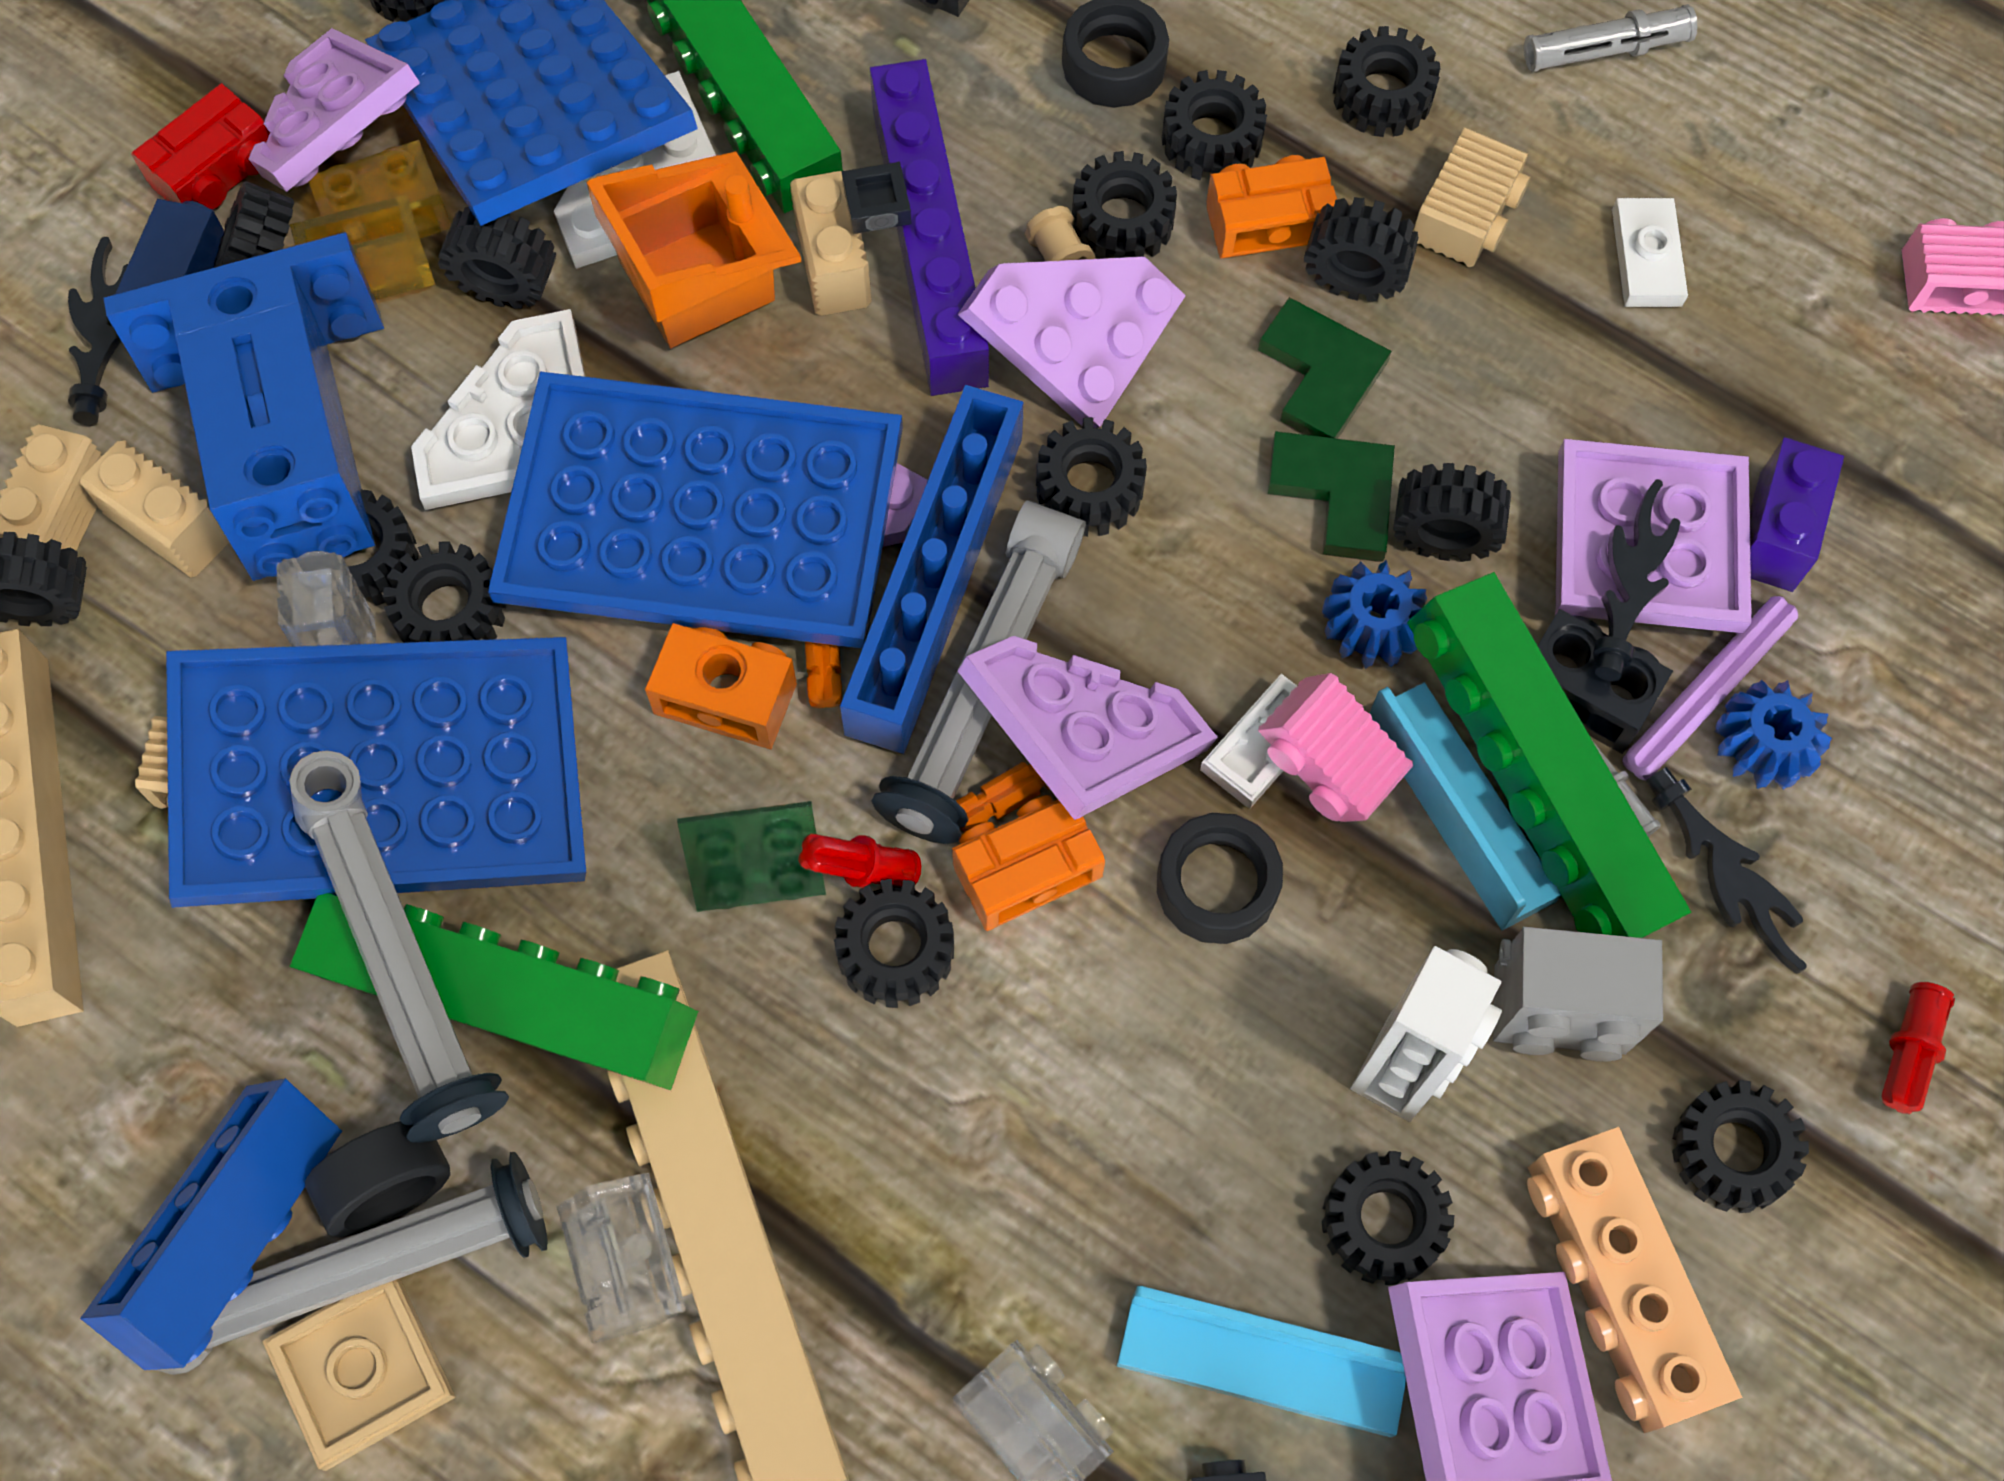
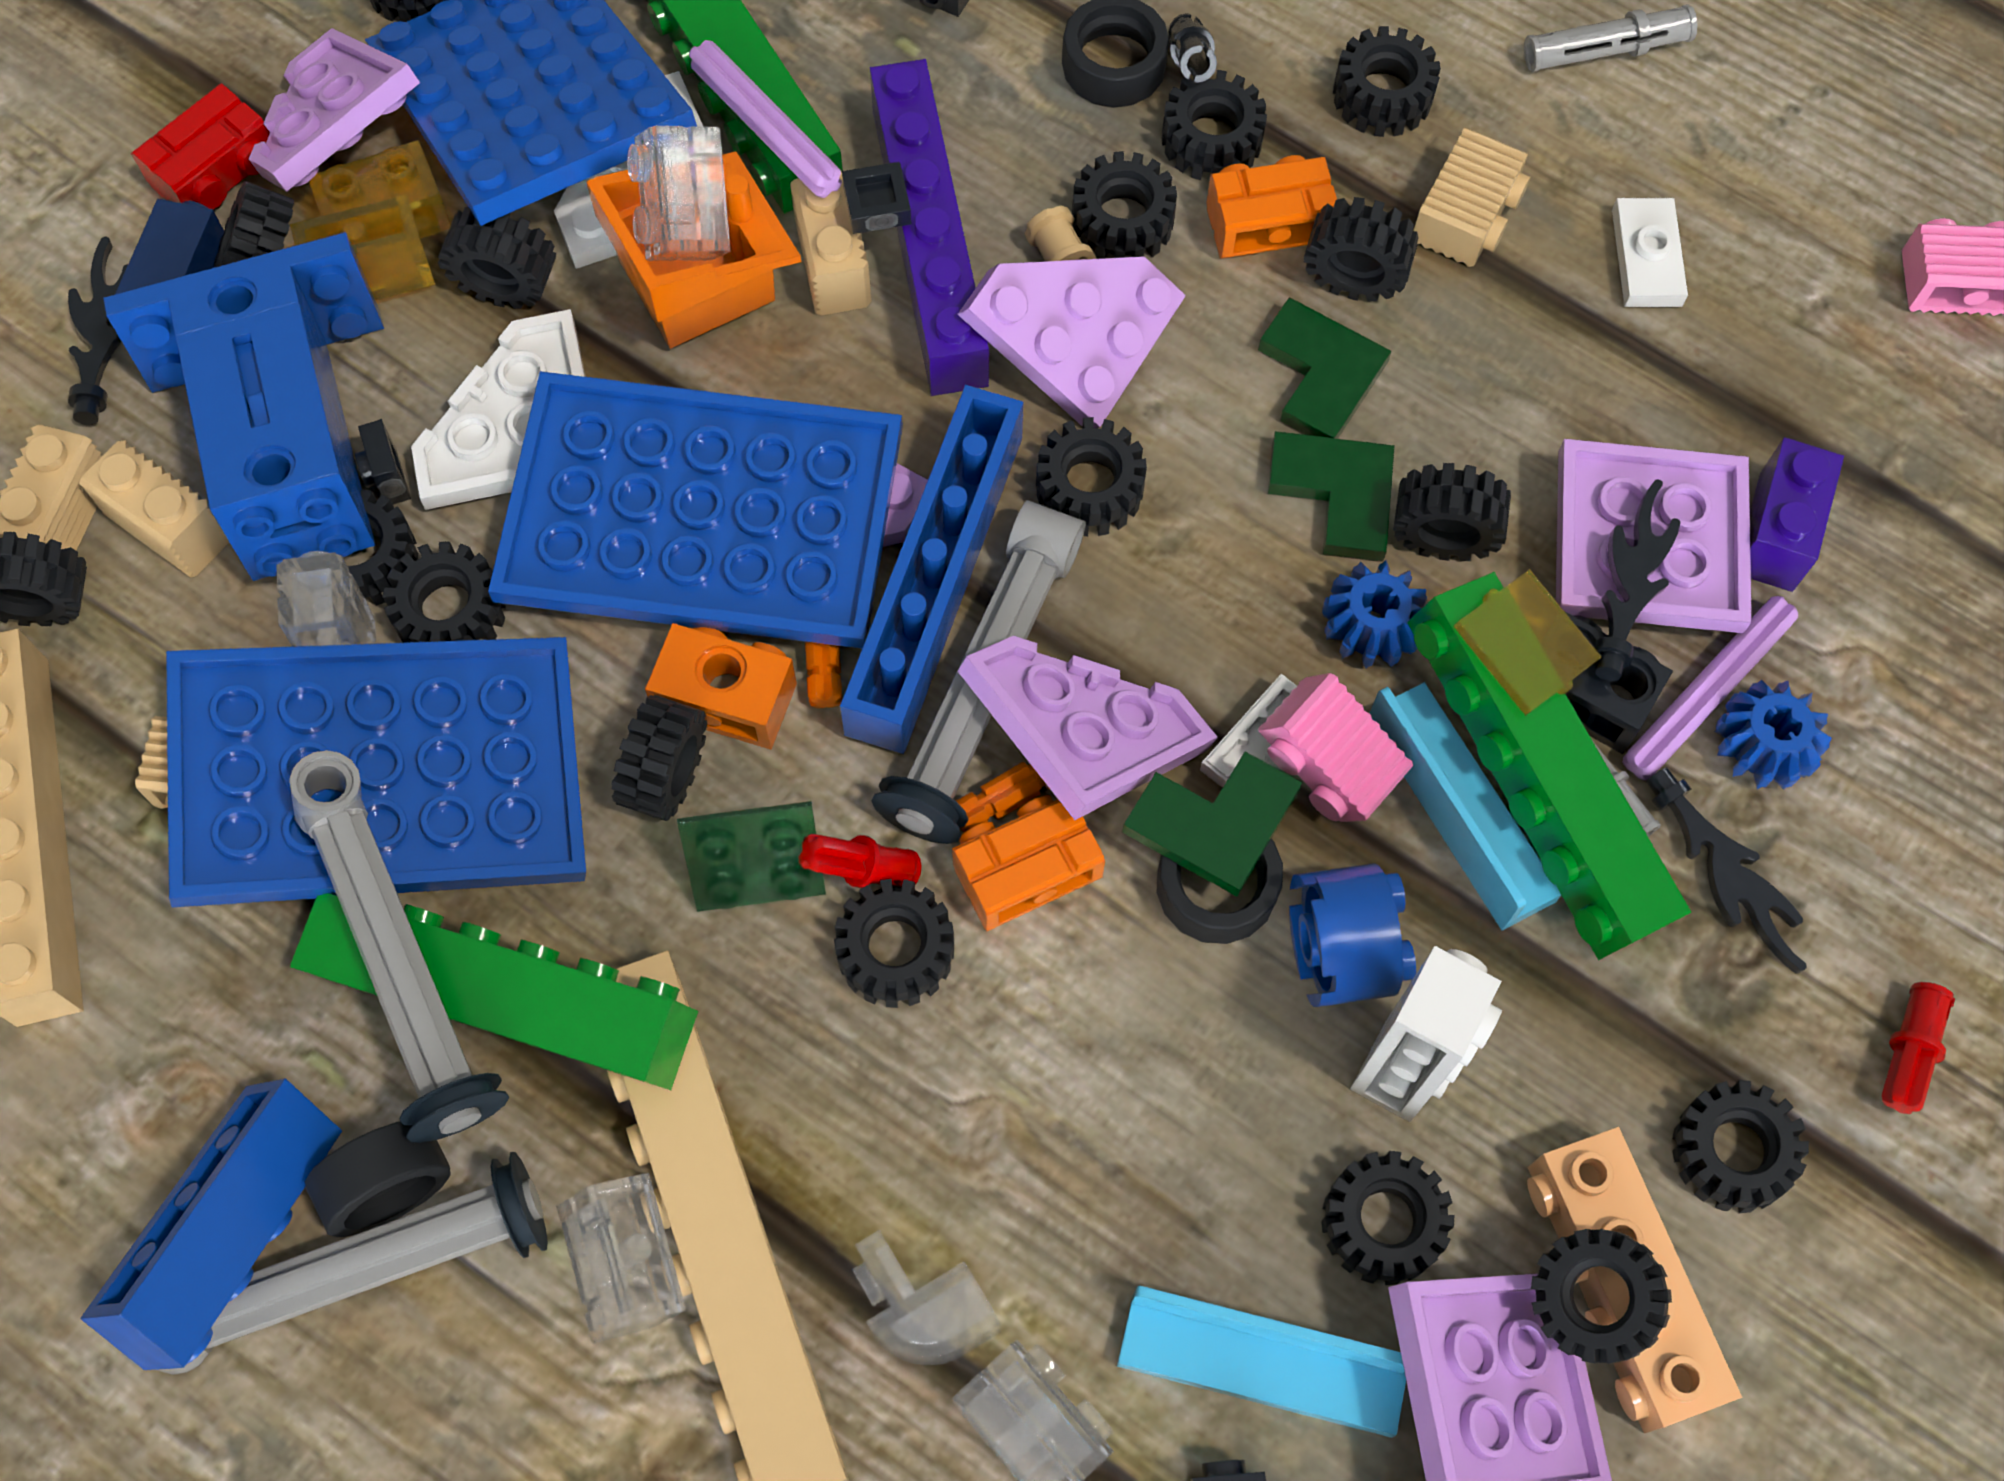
tan tile [262,1278,456,1471] -> none
light grey brick [1493,927,1663,1062] -> none
none -> black plate [355,419,411,505]
none -> black tyre [611,695,707,821]
none -> clear brick [627,126,731,261]
none -> lavender axle [689,40,842,198]
none -> clear brick [852,1230,1001,1365]
none -> dark green tile [1122,751,1302,897]
none -> black pin [1168,13,1217,83]
none -> blue brick [1289,863,1416,1007]
none -> clear yellow piece [1453,569,1601,716]
none -> black tyre [1531,1229,1672,1364]

